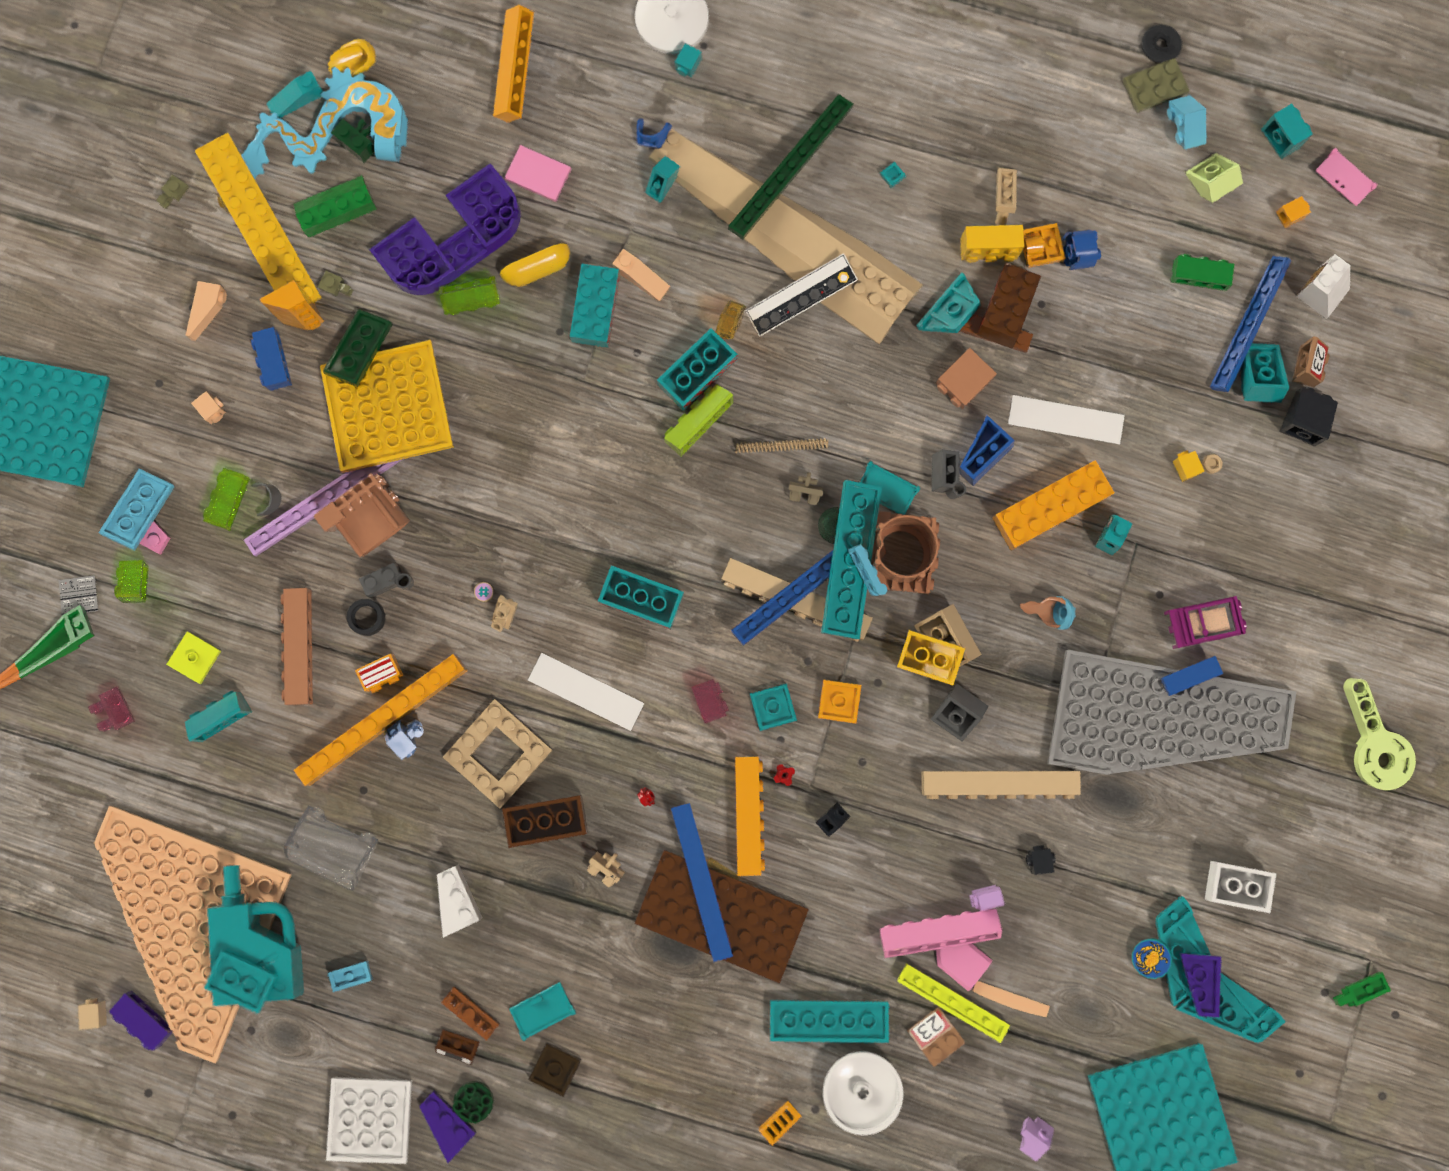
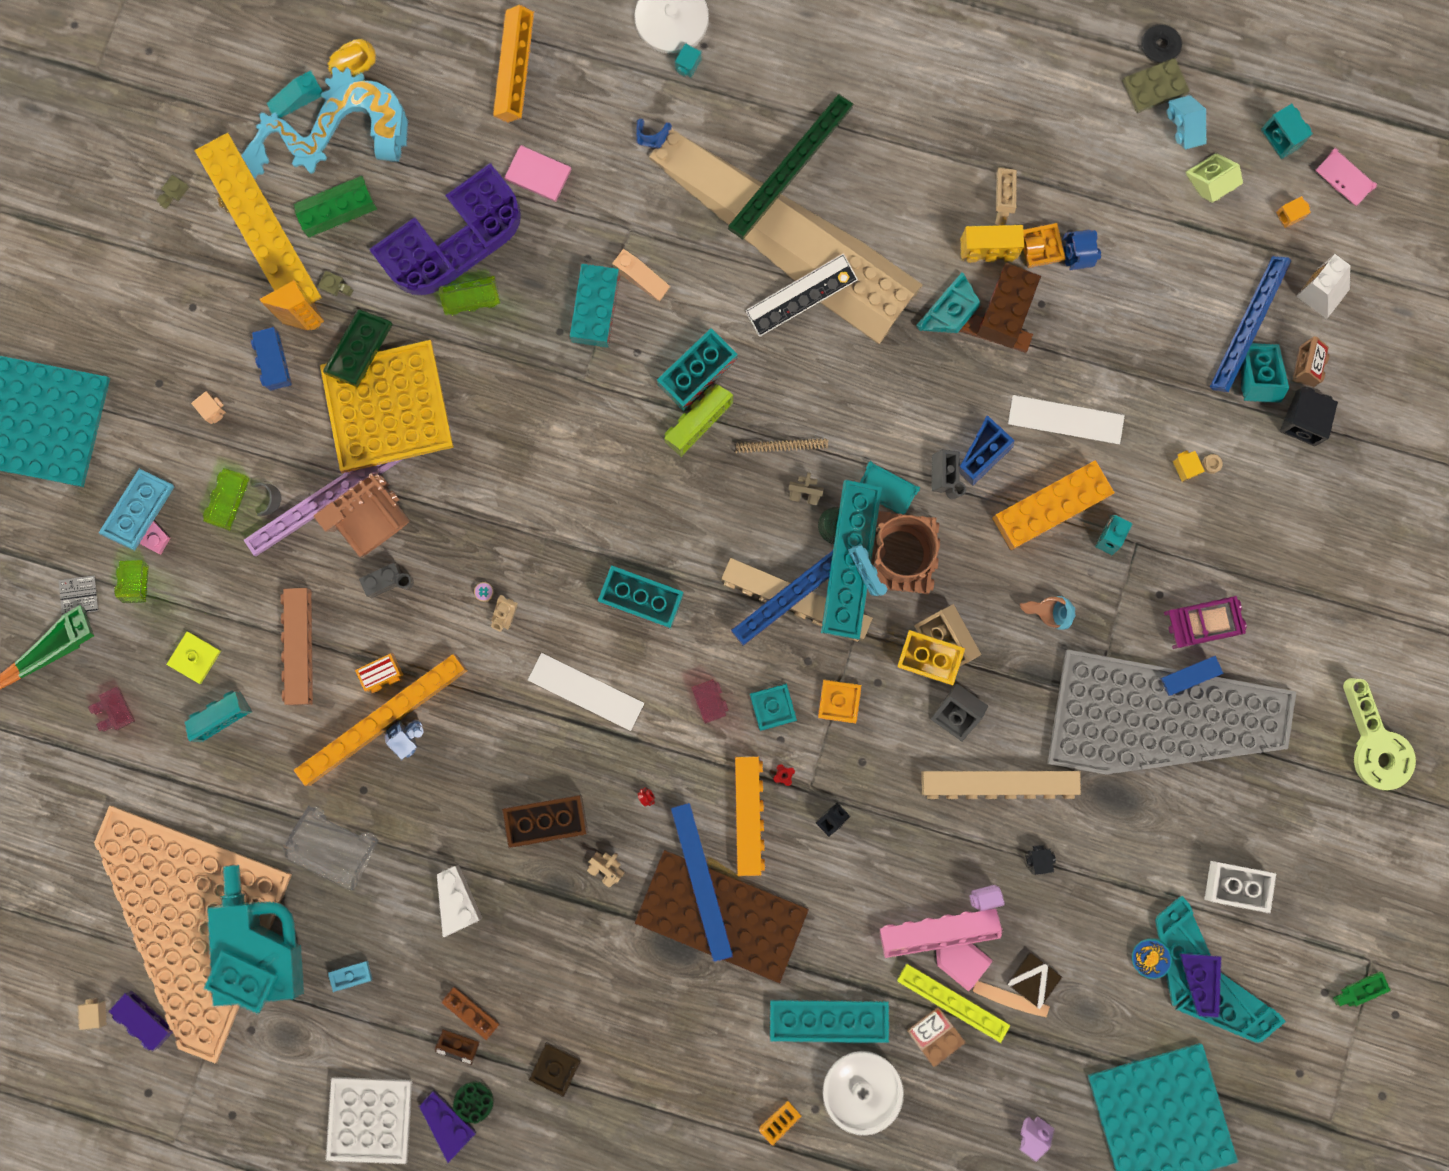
light nougat slope [186,281,227,341] -> none
dark green brick [331,119,375,163] -> none
black tyre [347,599,386,636] -> none
tan plate [443,699,553,809] -> none
yellow brick [500,243,570,287] -> none
teal door [509,982,576,1041] -> none
teal slope [645,156,680,203] -> none
clear yellow brick [715,300,746,339] -> none
teal tile [880,161,906,189] -> none
nougat brick [936,348,997,410] -> none
green brick [1171,254,1235,291] -> none
none -> dark brown tile [1007,952,1062,1009]

